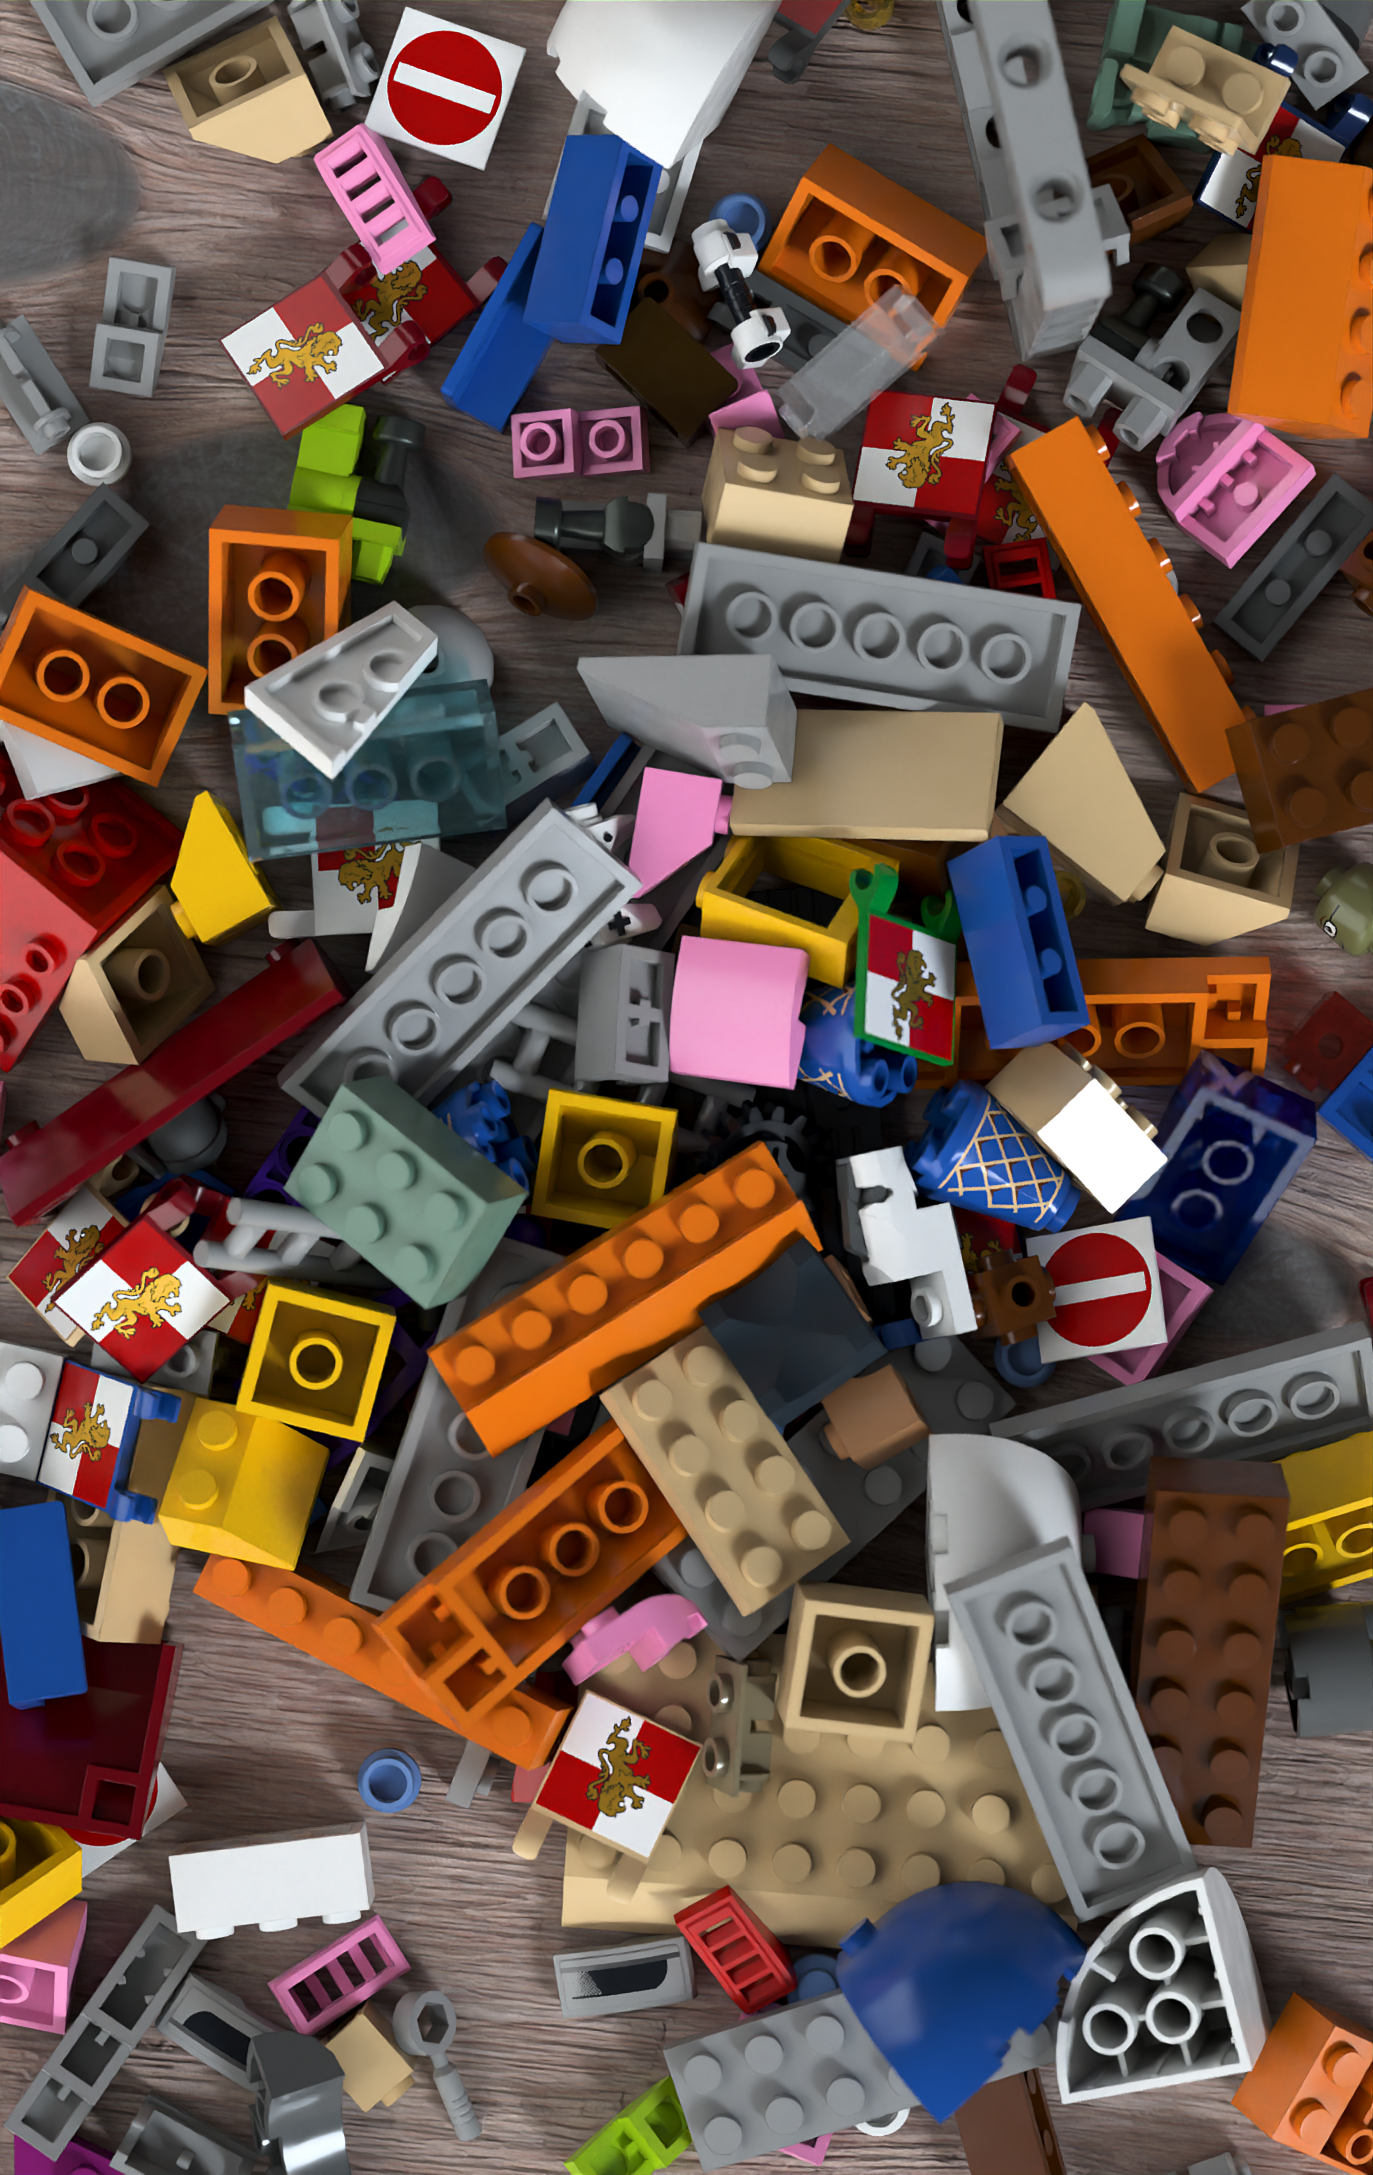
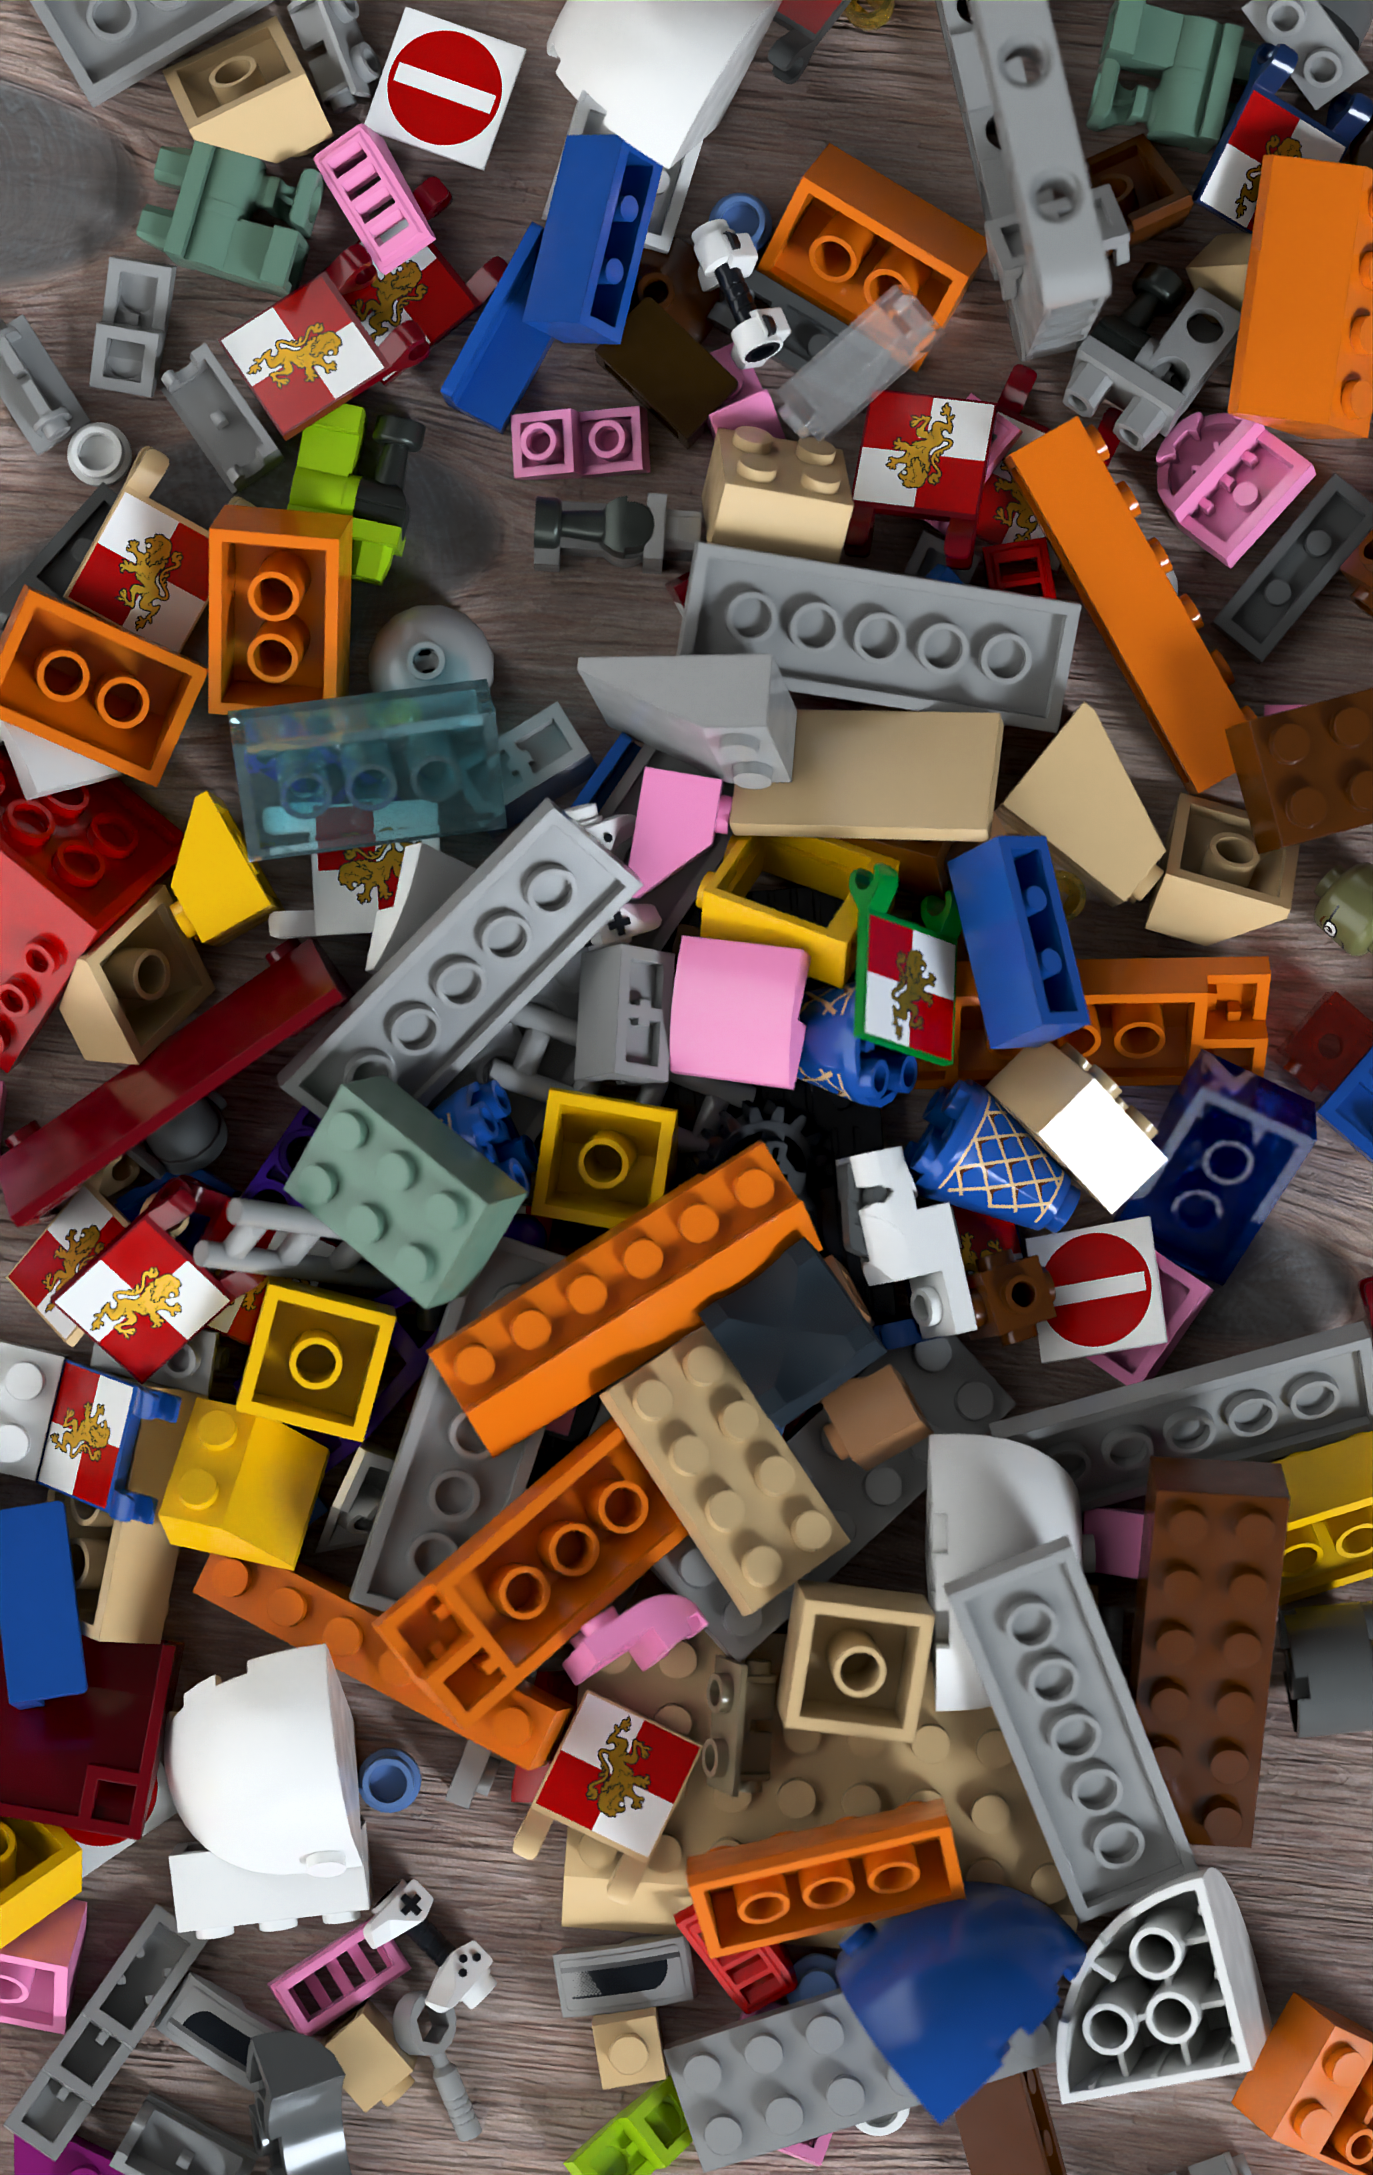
white wing [245,600,438,780] -> none
reddish brown dish [483,532,599,621] -> none
medium blue plate [993,1325,1057,1387] -> none
tan bracket [1120,25,1291,157] -> none
none -> flag [63,446,256,653]
none -> sand green hips [136,140,326,298]
none -> light grey hinge [160,343,286,495]
none -> white brick [164,1643,363,1878]
none -> white piece [363,1879,498,2013]
none -> tan brick [592,2006,667,2090]
none -> orange slope [686,1798,966,1959]

